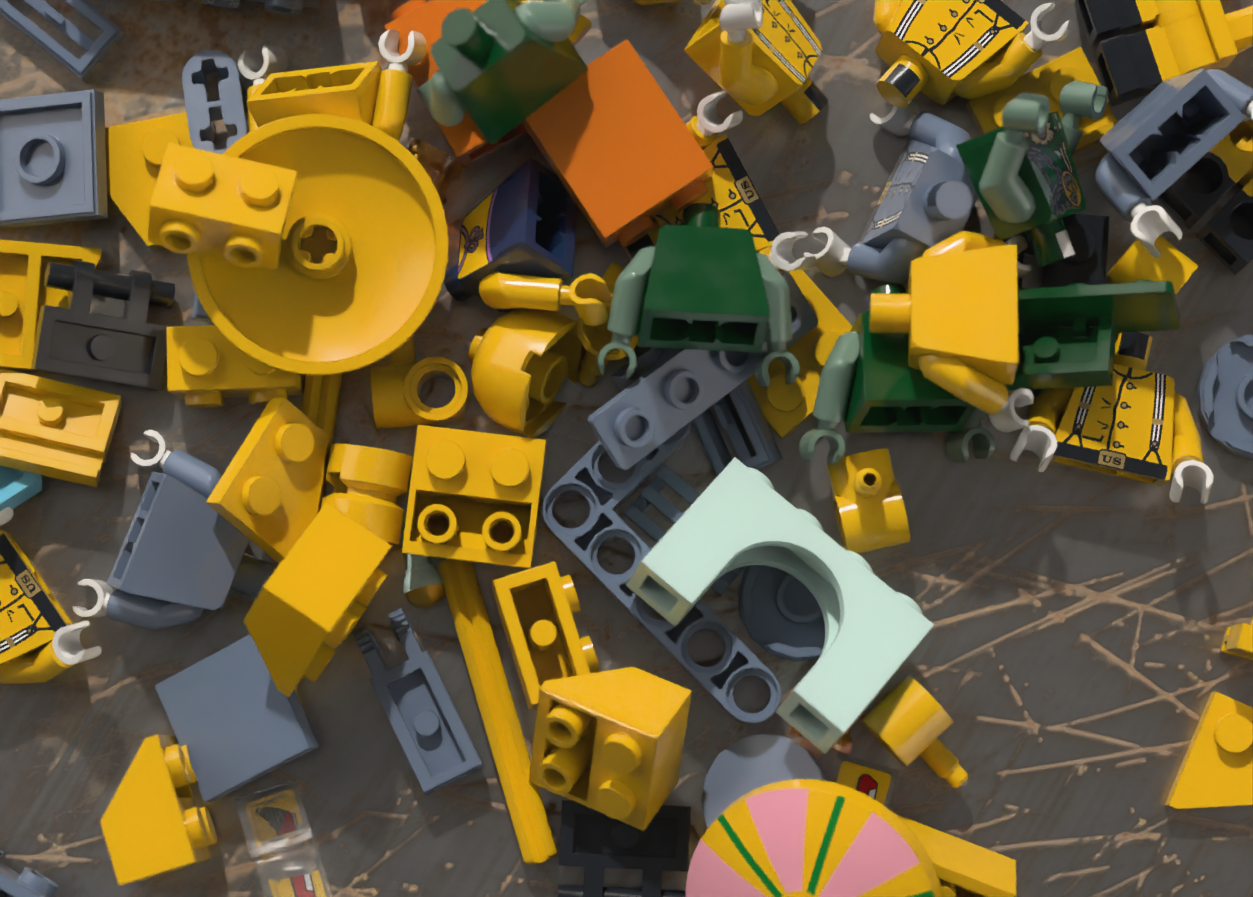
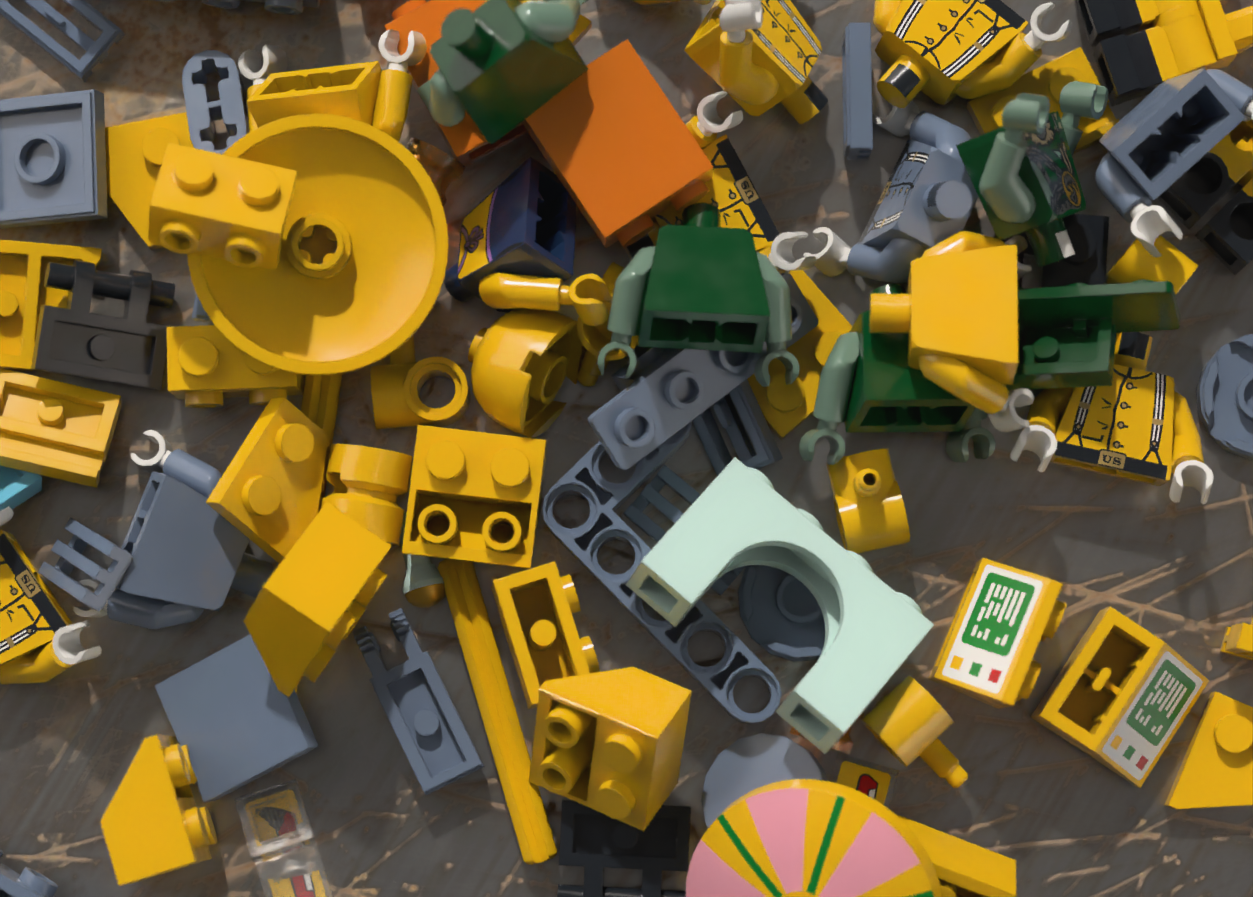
none -> sand blue tile [38,517,133,612]
none -> sand blue tile [842,22,873,160]
none -> slope [928,558,1067,709]
none -> yellow slope [1031,606,1209,788]

